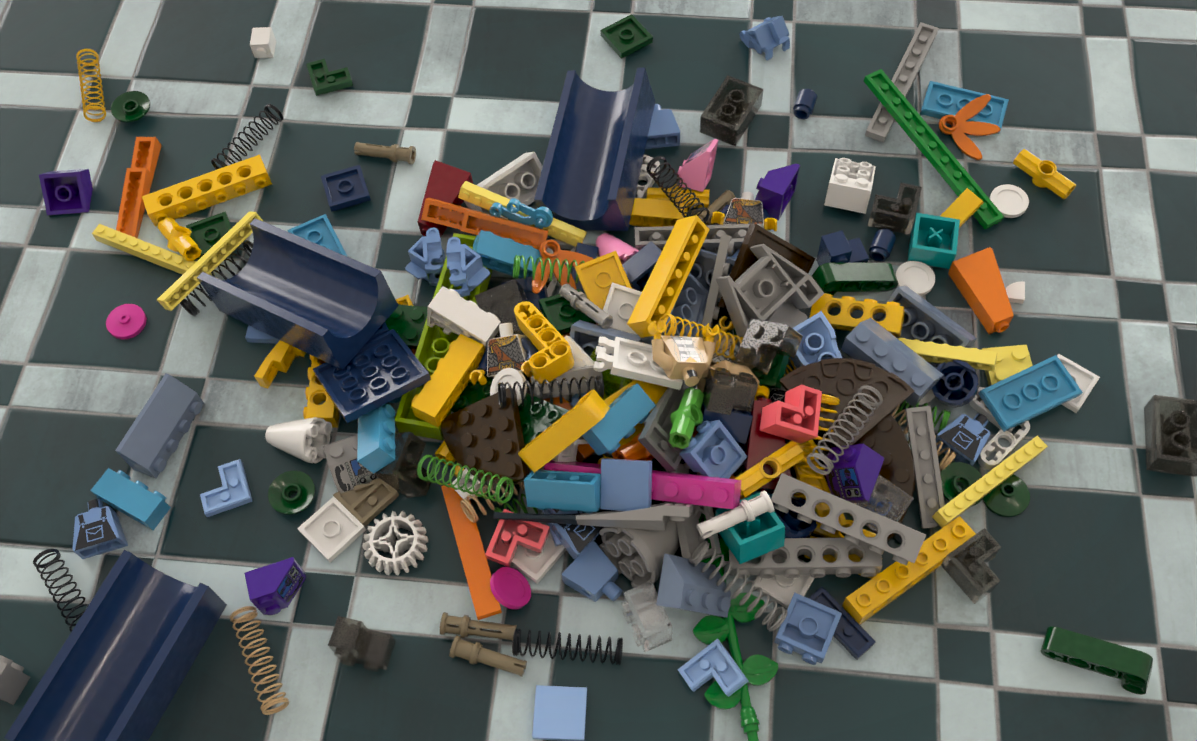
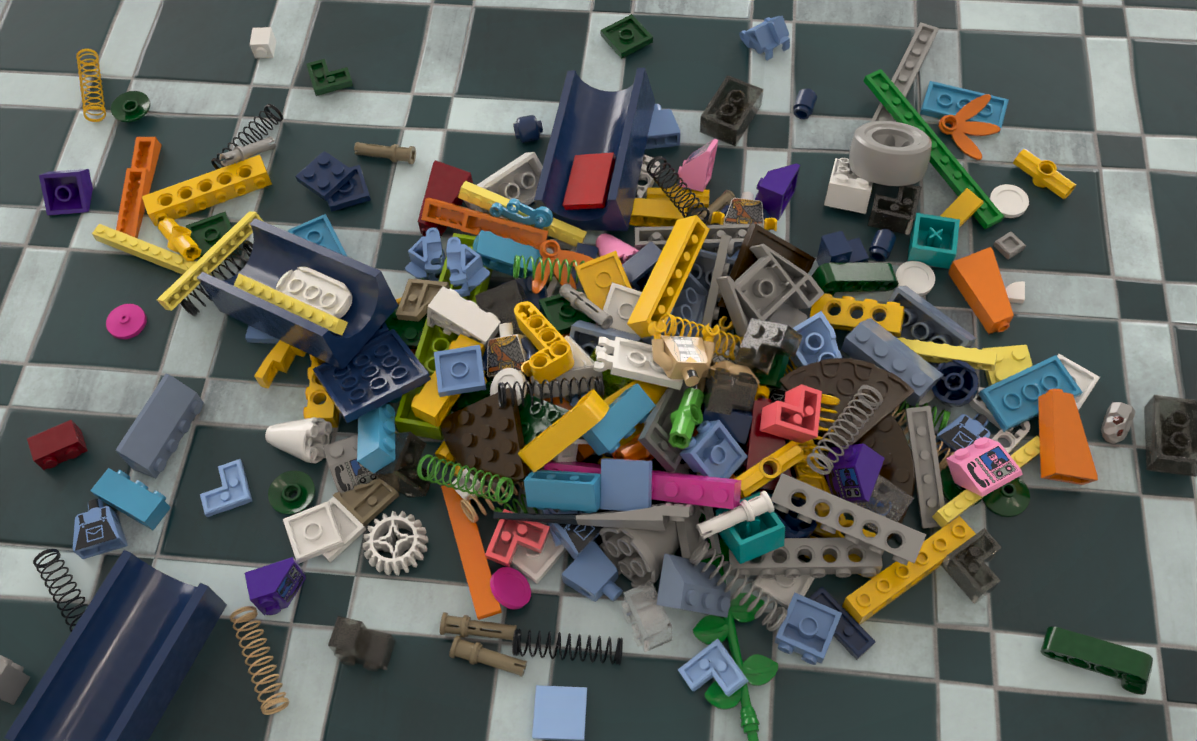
none -> dark red brick [27,420,88,470]
none -> light grey pin [219,136,276,166]
none -> light yellow piece [234,274,348,335]
none -> white tile [276,267,352,318]
none -> white tile [283,501,344,564]
none -> dark blue plate [295,151,354,201]
none -> dark tan wing [396,279,450,321]
none -> medium blue tile [434,345,486,397]
none -> dark blue head [513,115,543,143]
none -> red tile [563,152,616,210]
none -> light grey wheel [849,121,932,186]
none -> bright pink slope [946,437,1023,497]
none -> light grey tile [993,232,1026,260]
none -> orange slope [1038,389,1098,485]
none -> light grey rock [1101,402,1135,444]

